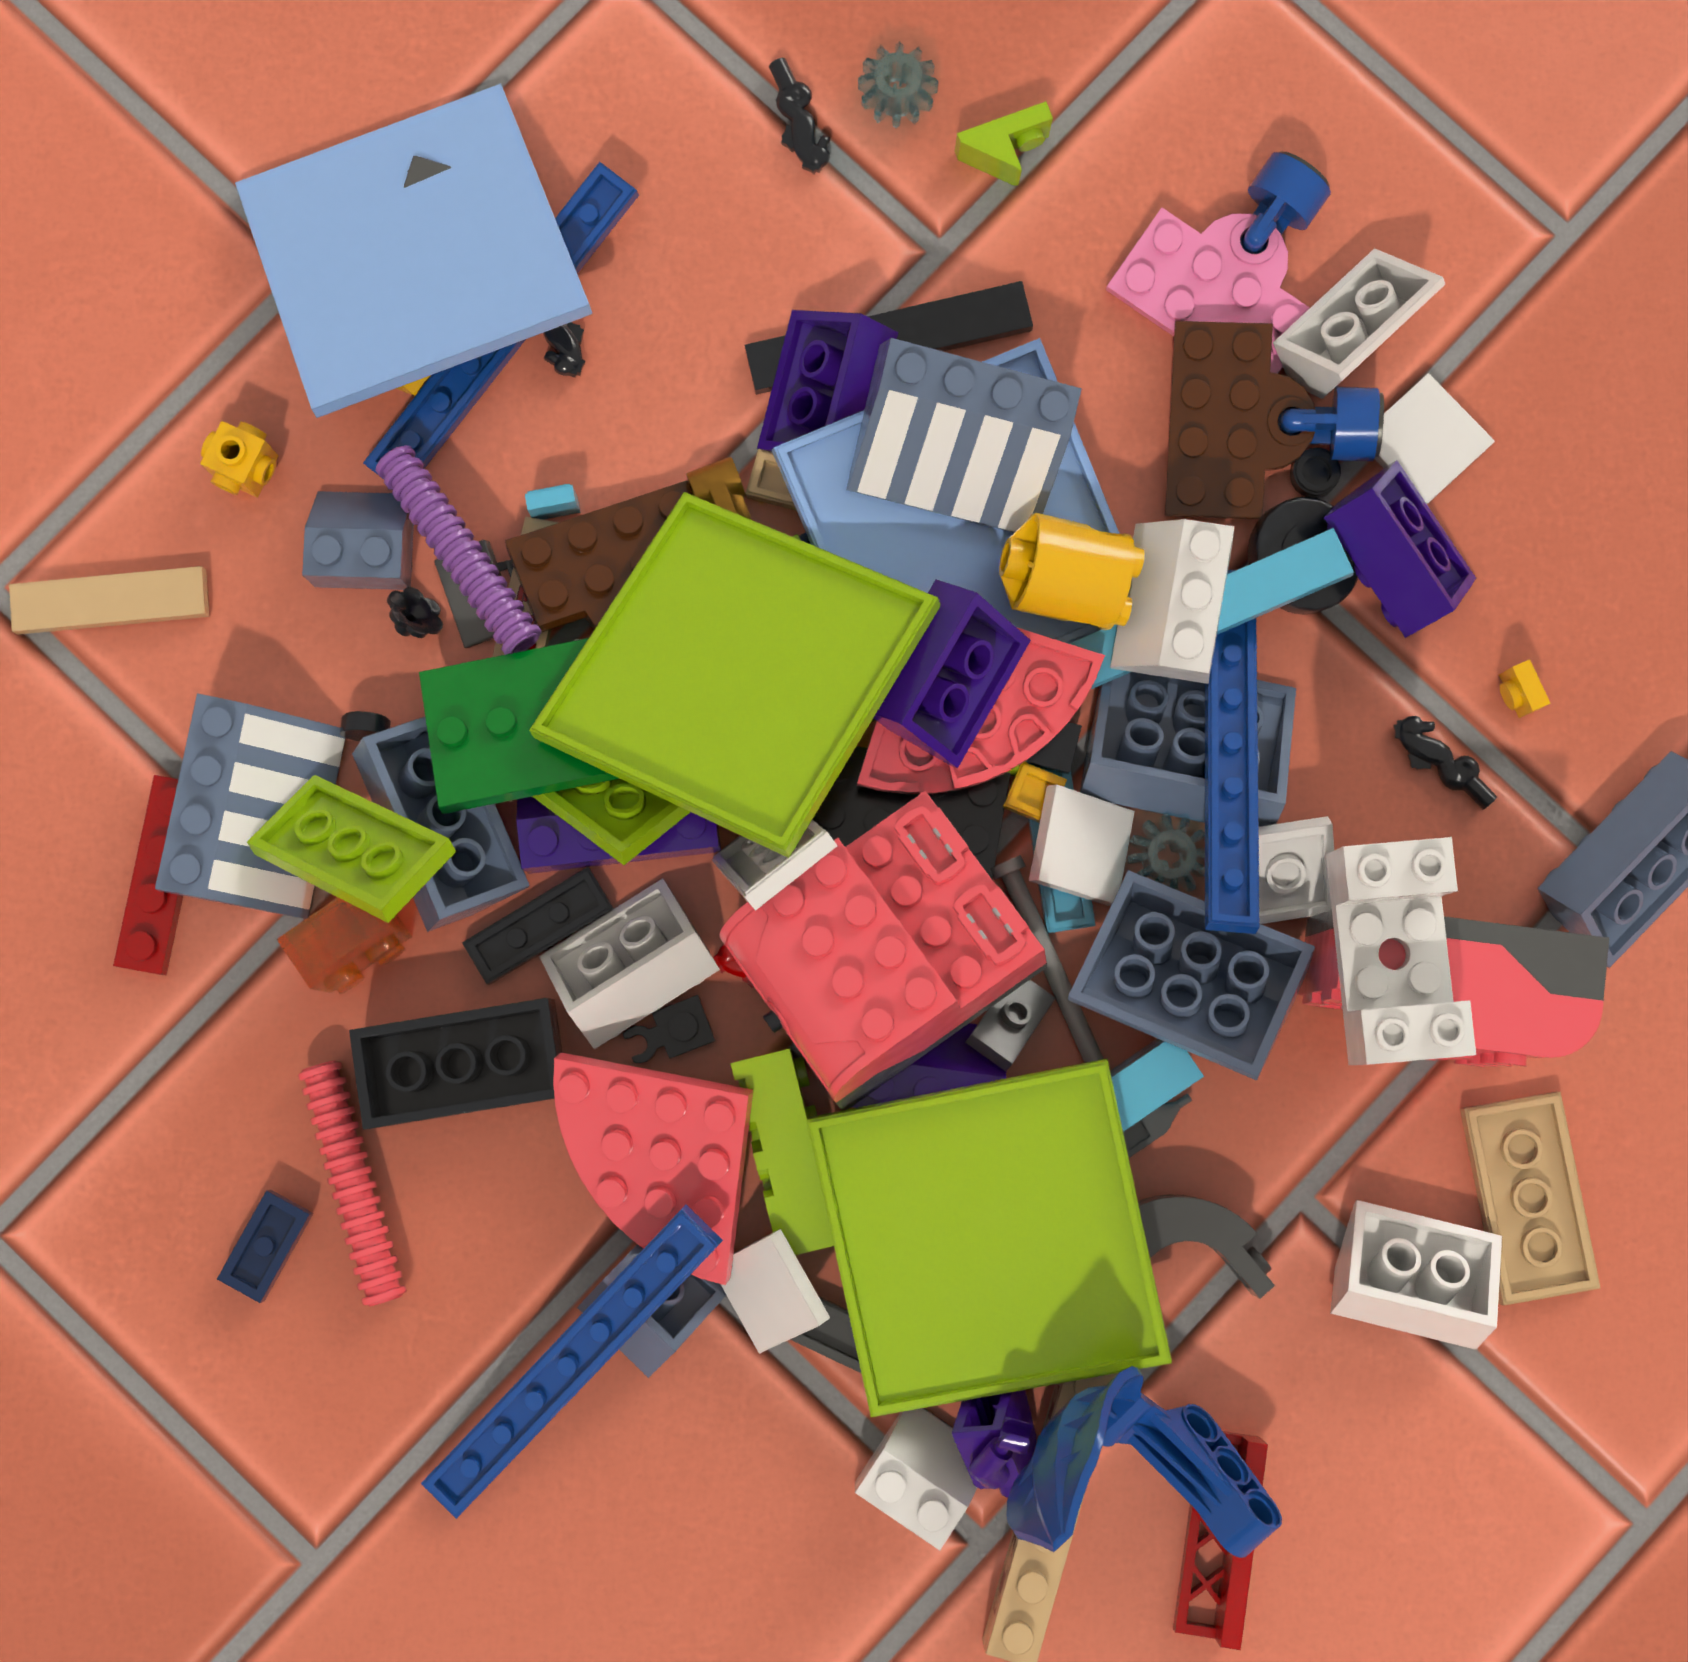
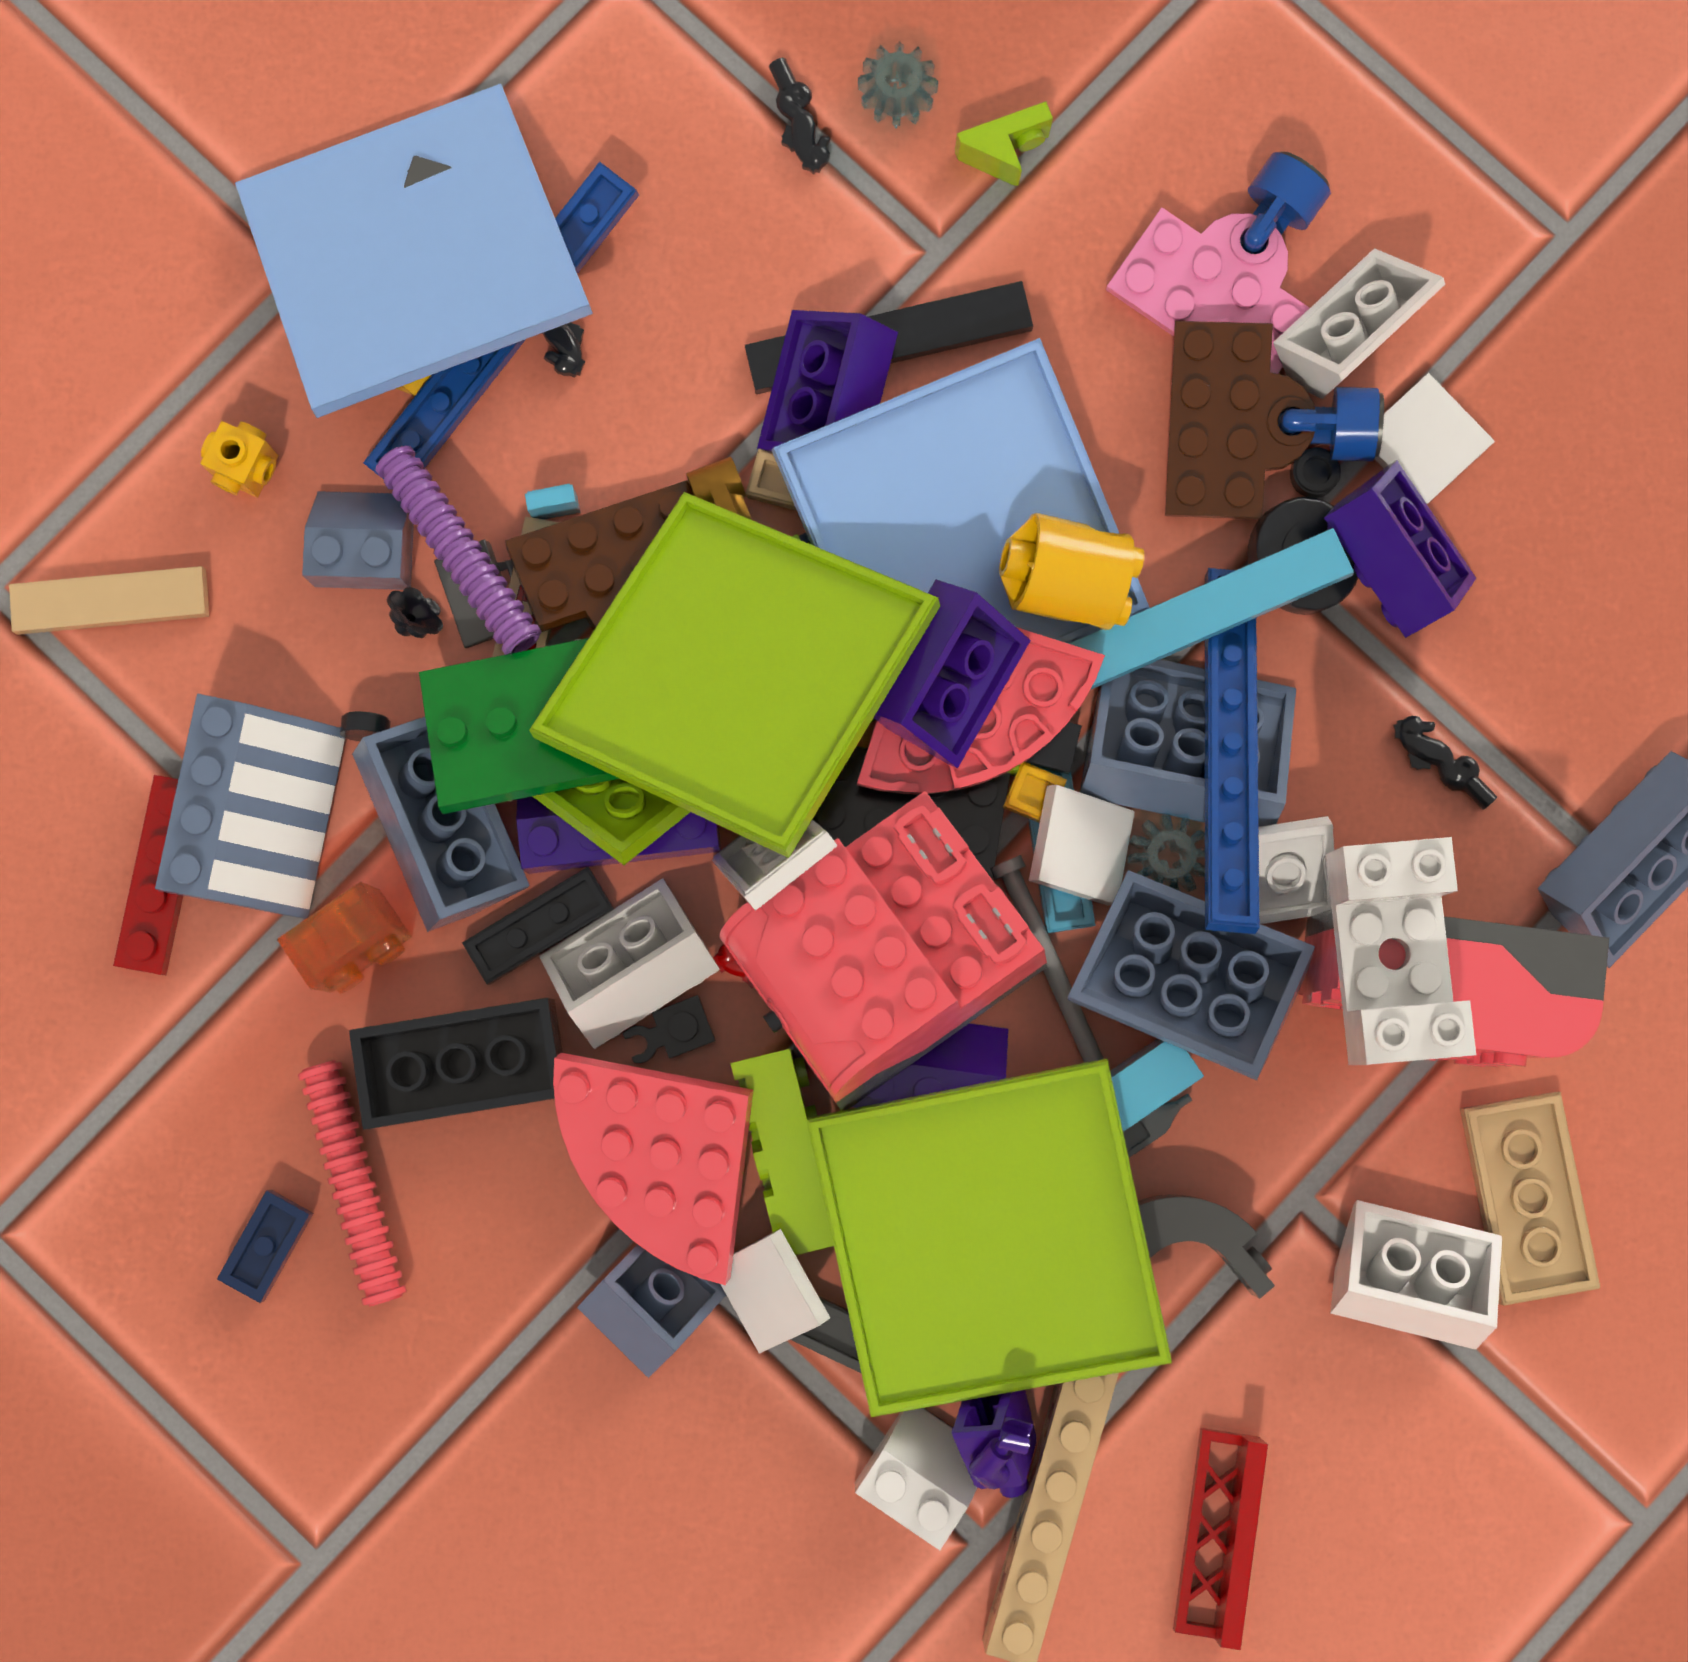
lime plate [247,775,456,923] -> none
blue tile [421,1204,723,1519] -> none
sand blue slope [846,338,1082,533] -> none
dark grey plate [965,980,1055,1072] -> none
blue piece [1006,1366,1282,1558] -> none
white slope [1110,519,1234,684] -> none
yellow plate [1499,659,1551,718] -> none

